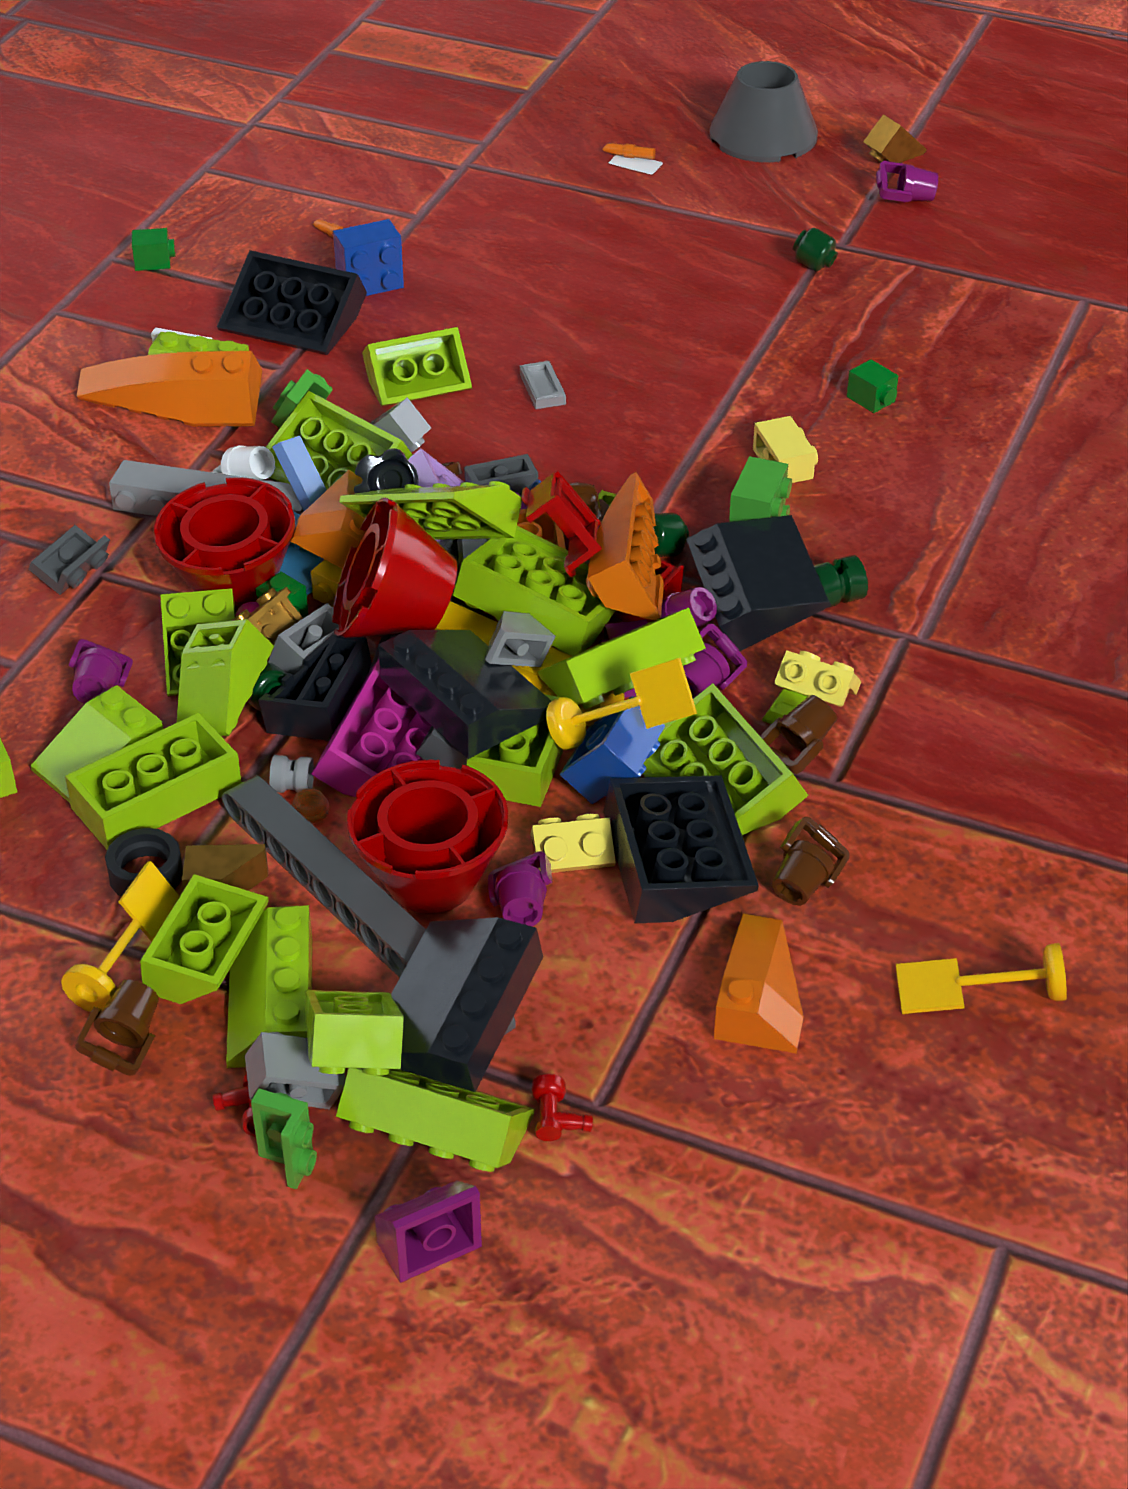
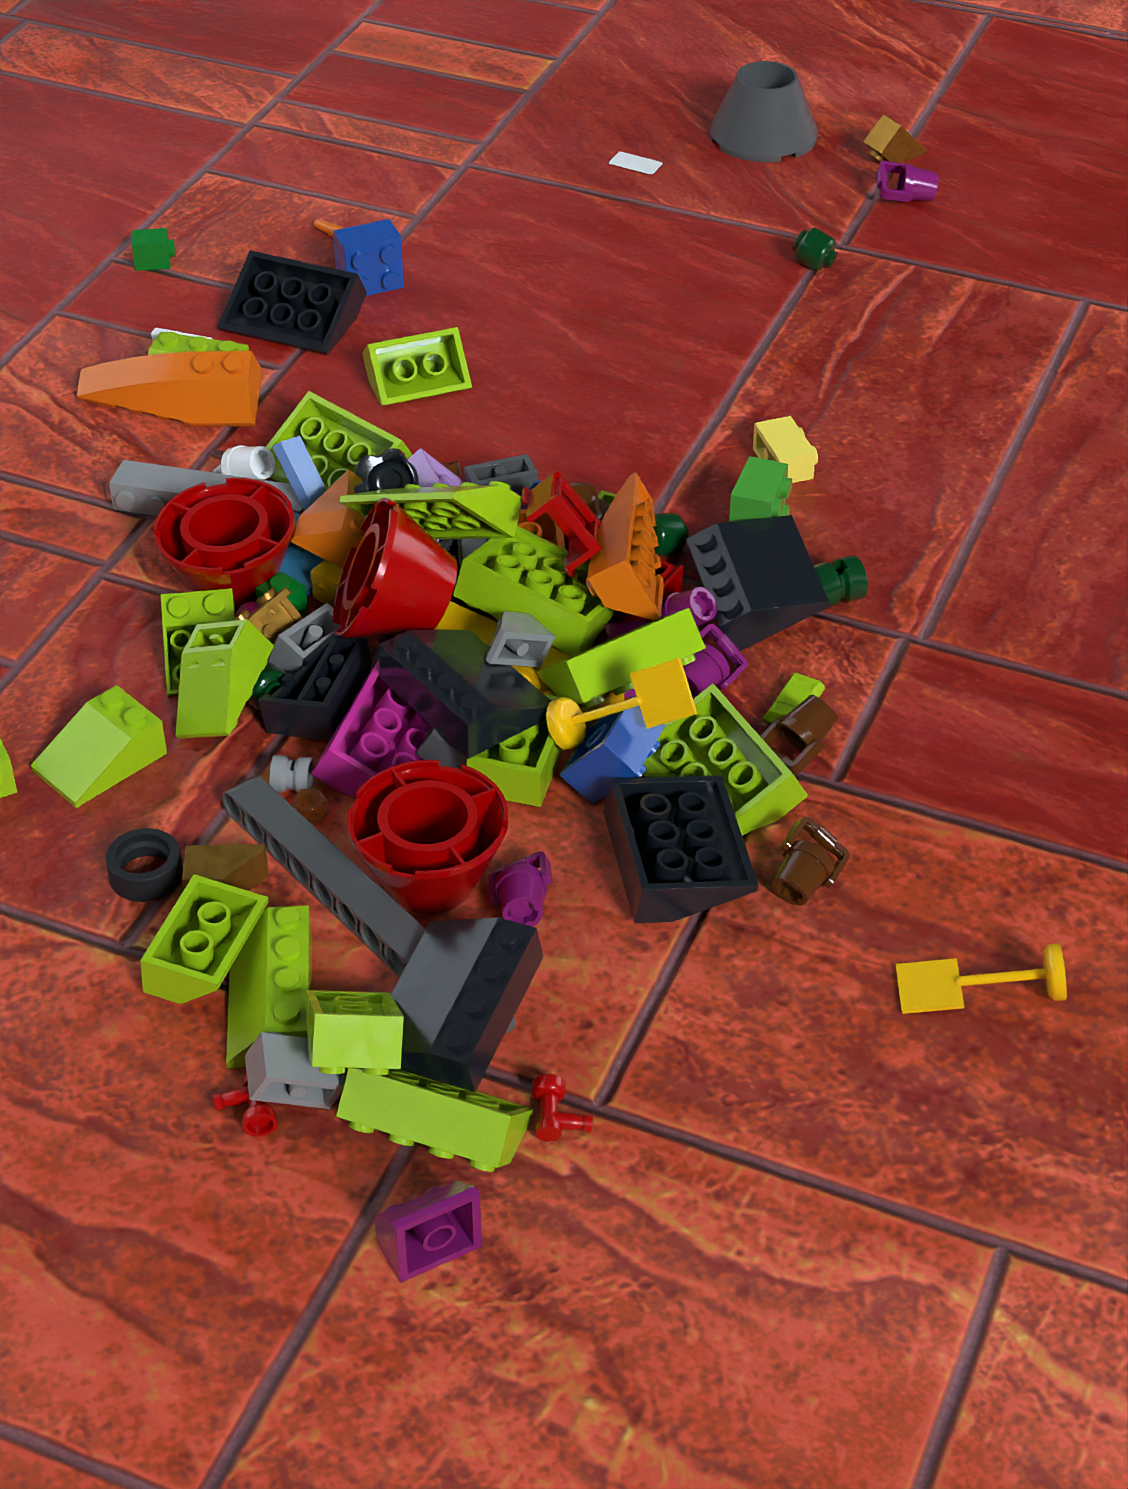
dark grey bracket [28,525,110,595] -> none
yellow piece [61,861,180,1012] -> none
lime brick [65,713,242,850] -> none
magenta piece [68,639,133,704] -> none
reddish brown piece [75,980,159,1076] -> none
bright green bracket [251,1088,317,1189] -> none
bright green bracket [271,369,333,428] -> none
light grey slope [370,397,431,453] -> none
light grey tile [520,361,566,409] -> none
light yellow bracket [530,814,616,873] -> none
orange piece [603,143,656,160] -> none
orange wedge [714,914,804,1054] -> none
light yellow bracket [775,650,861,707] -> none
green brick [847,359,898,413] -> none

